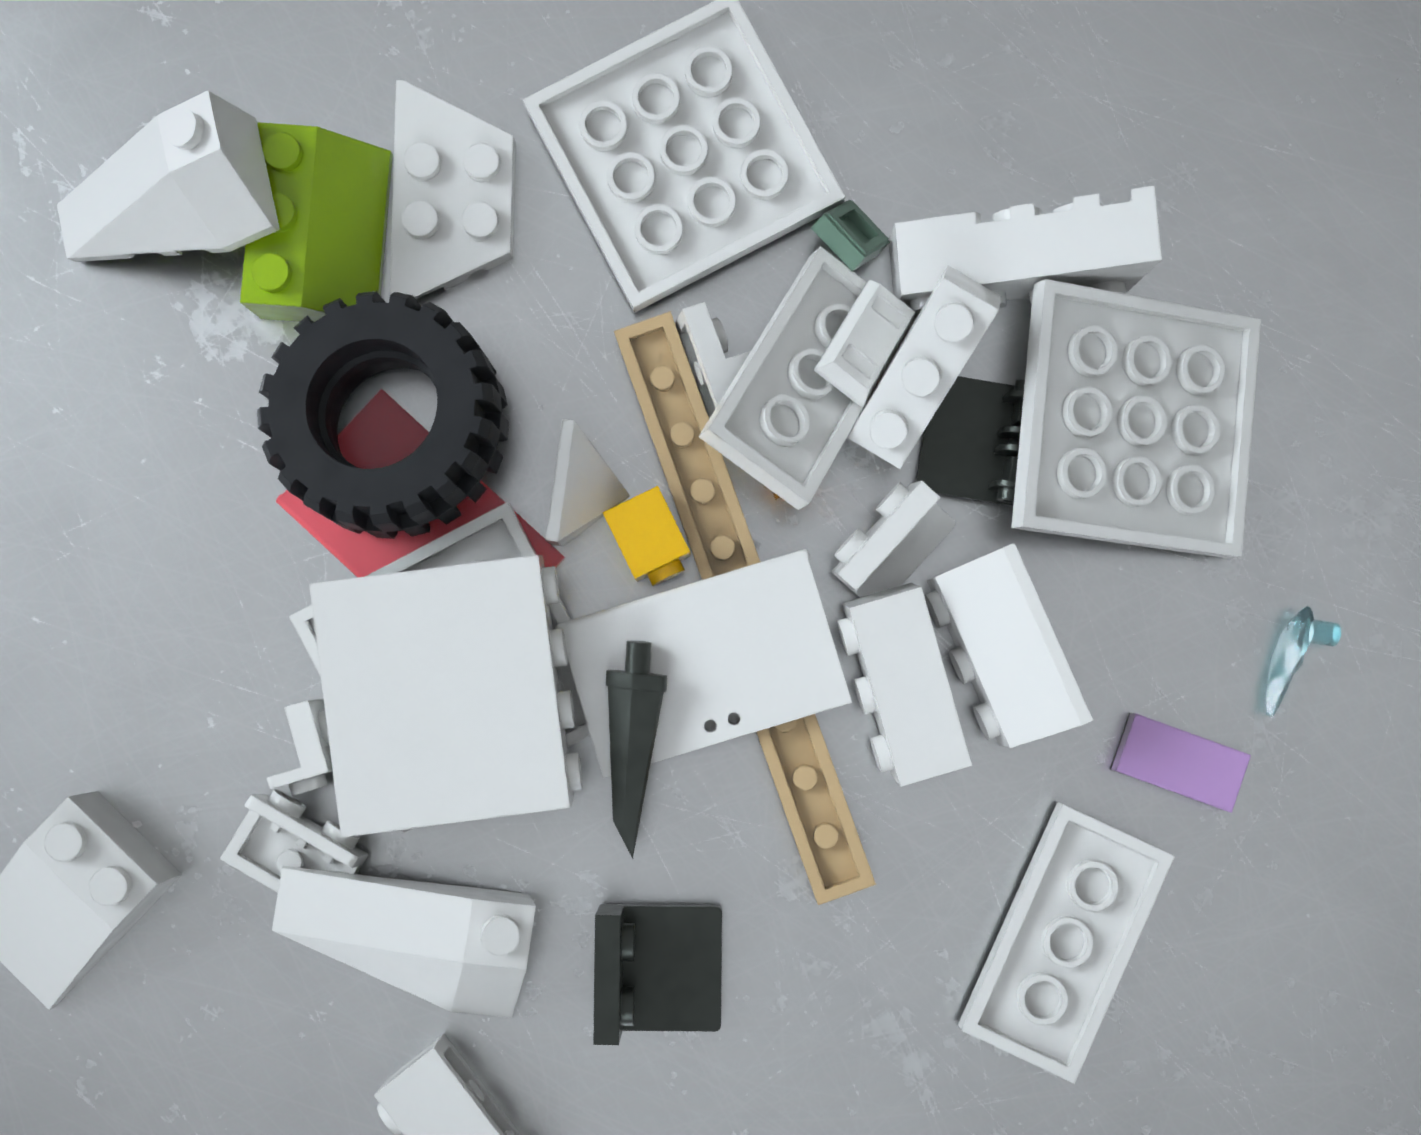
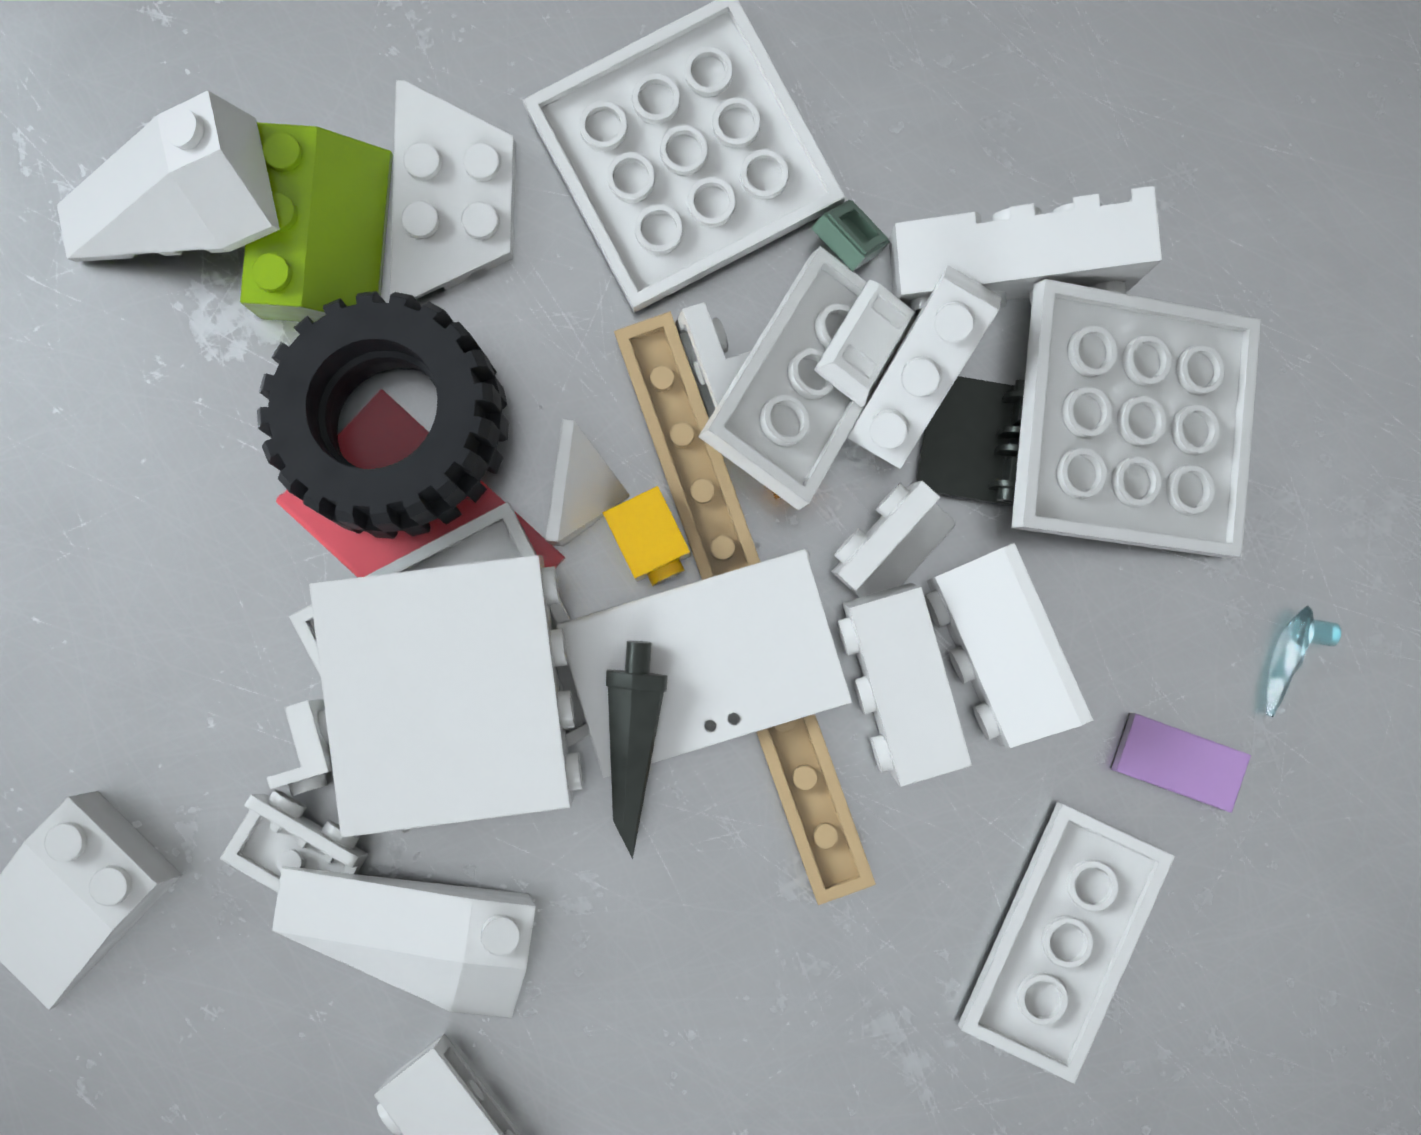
pearl dark grey bracket [593,904,722,1045] -> none

